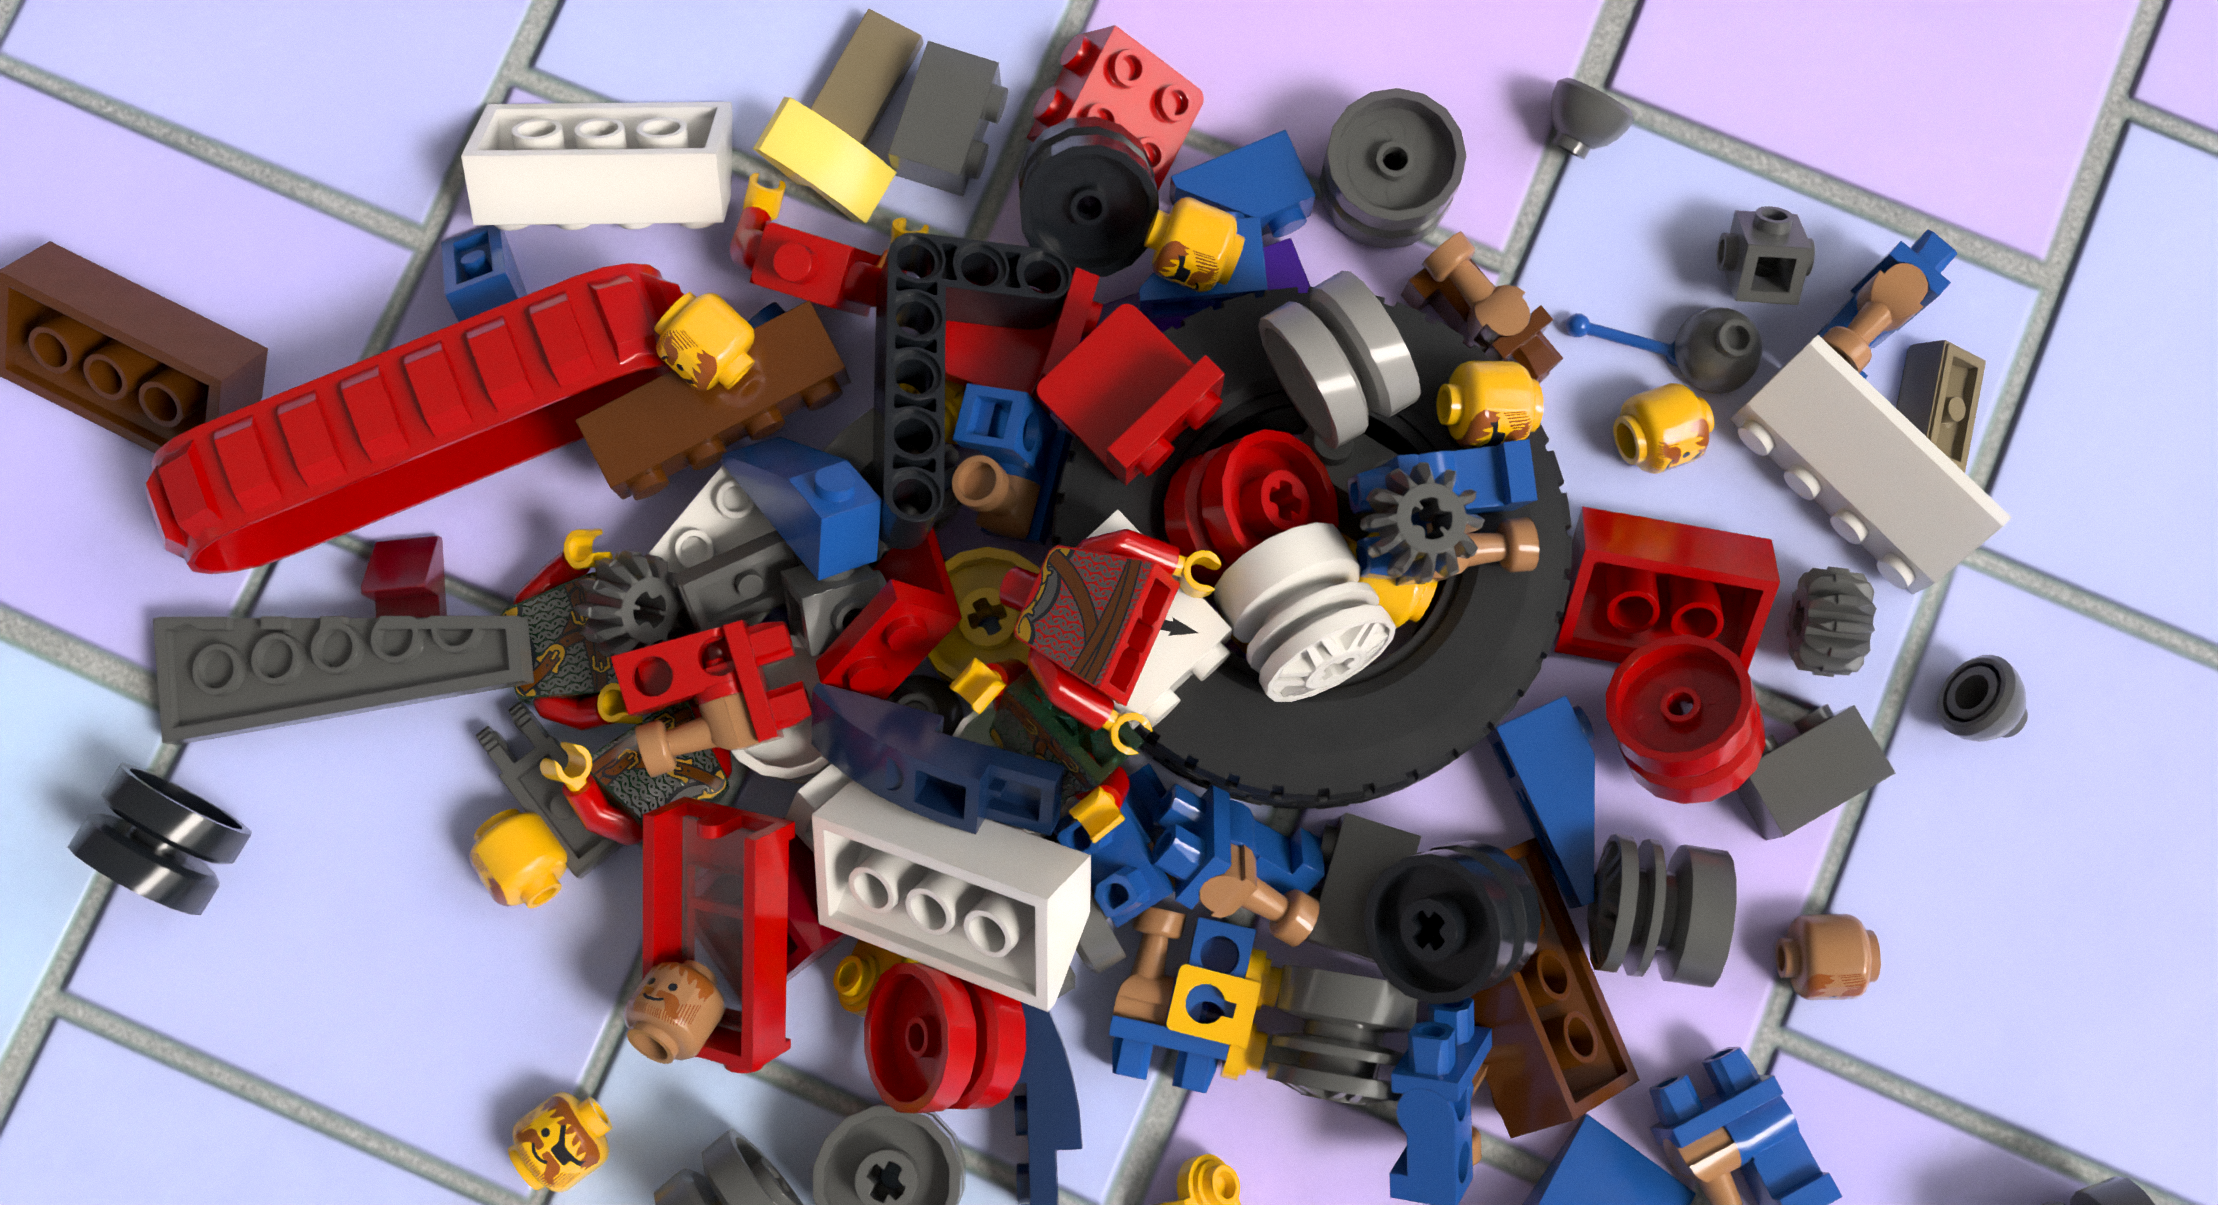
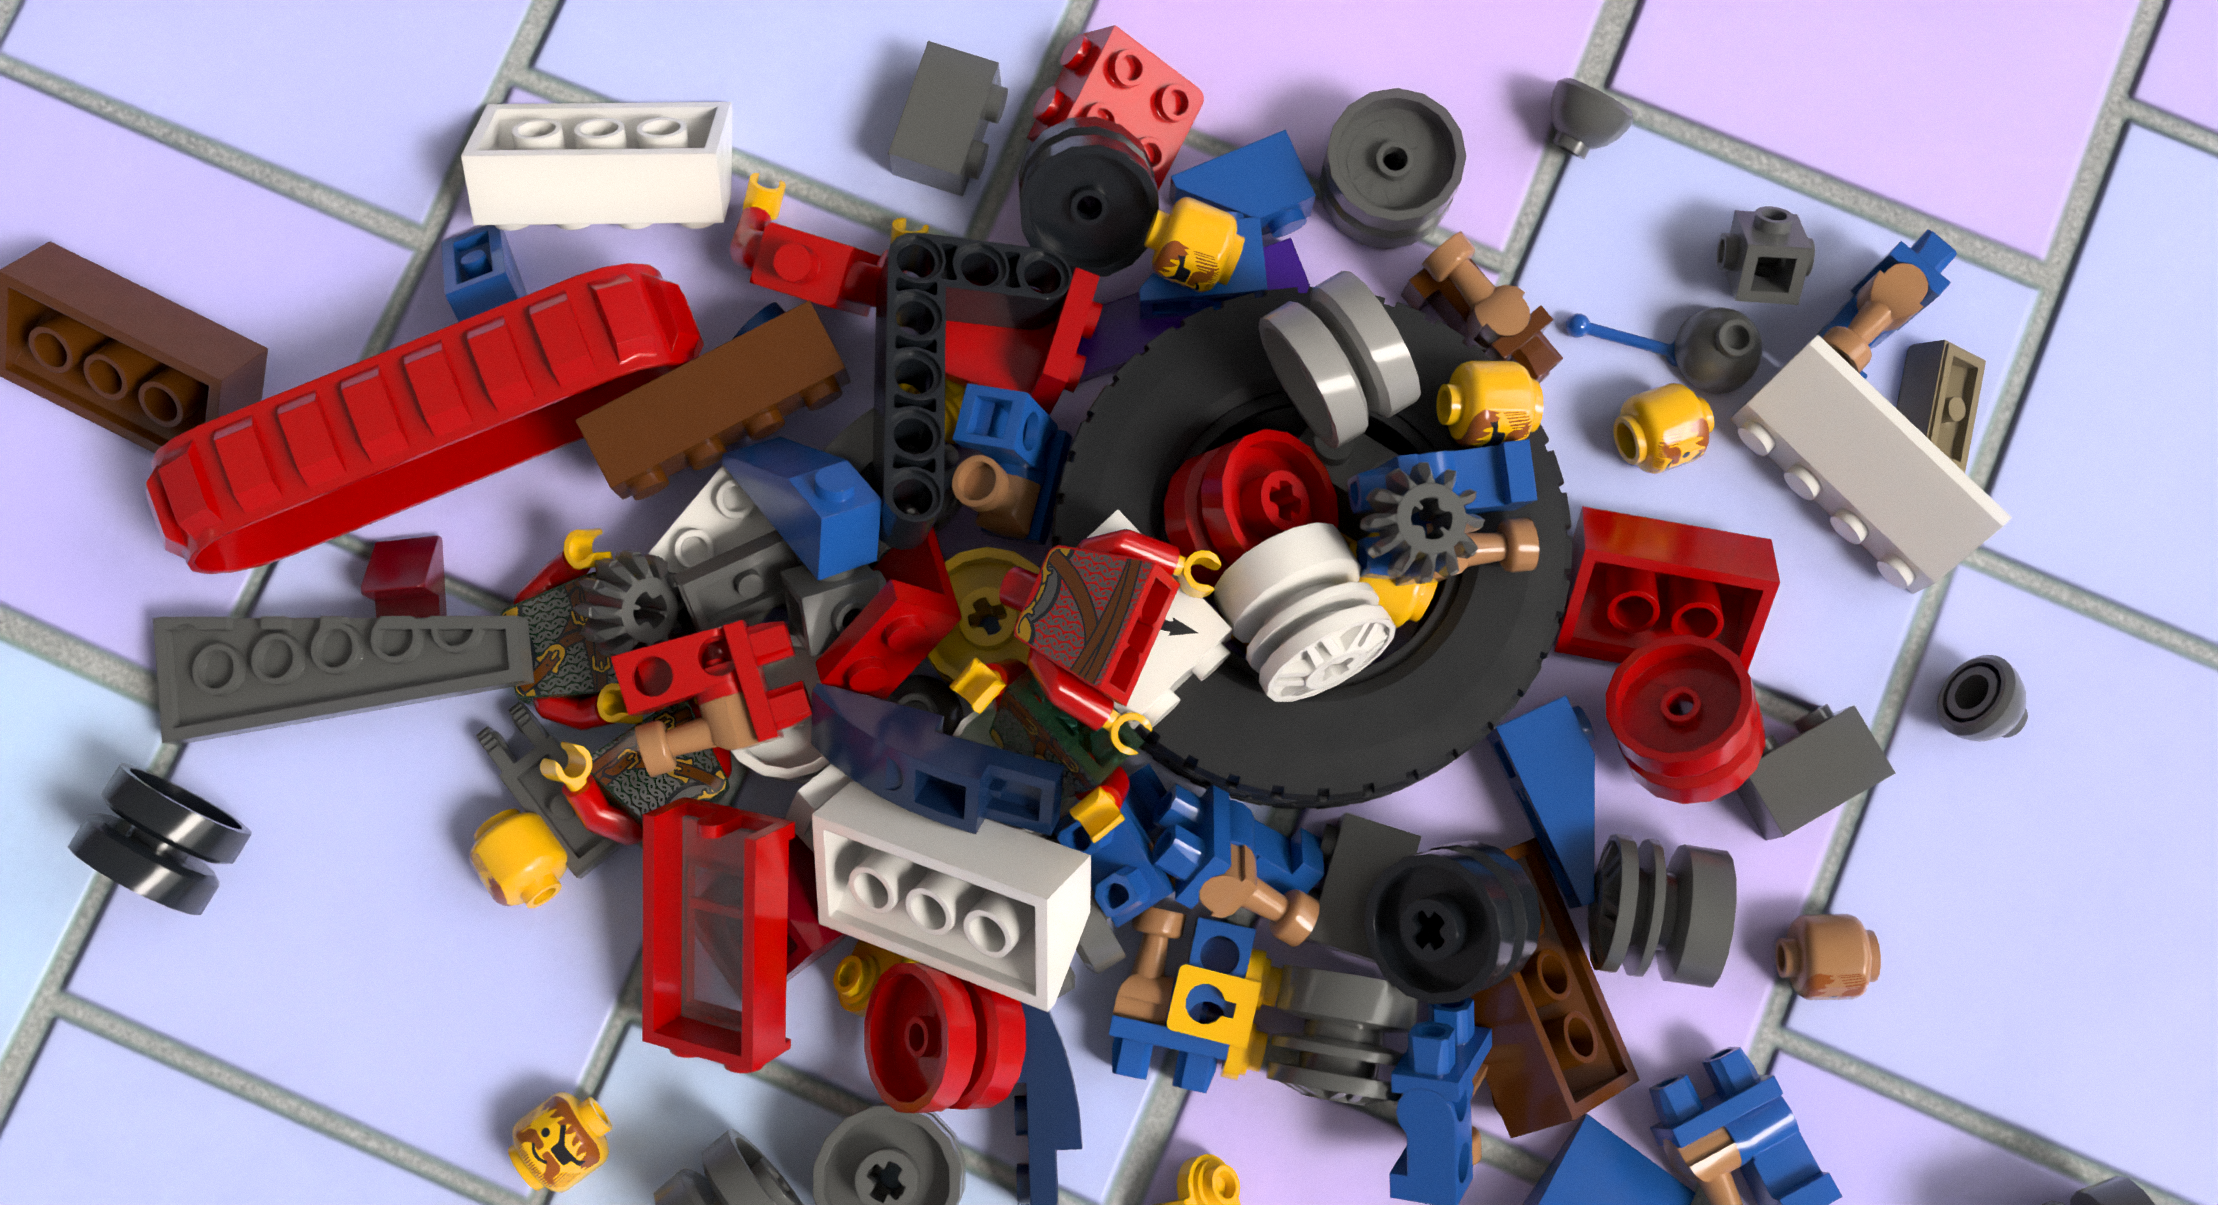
medium nougat head [623,960,726,1064] -> none
yellow head [654,292,755,391] -> none
light yellow slope [753,97,897,224] -> none
dark tan tile [810,8,924,147] -> none
red bracket [1037,304,1225,486] -> none
dark grey gear [1786,566,1877,677] -> none

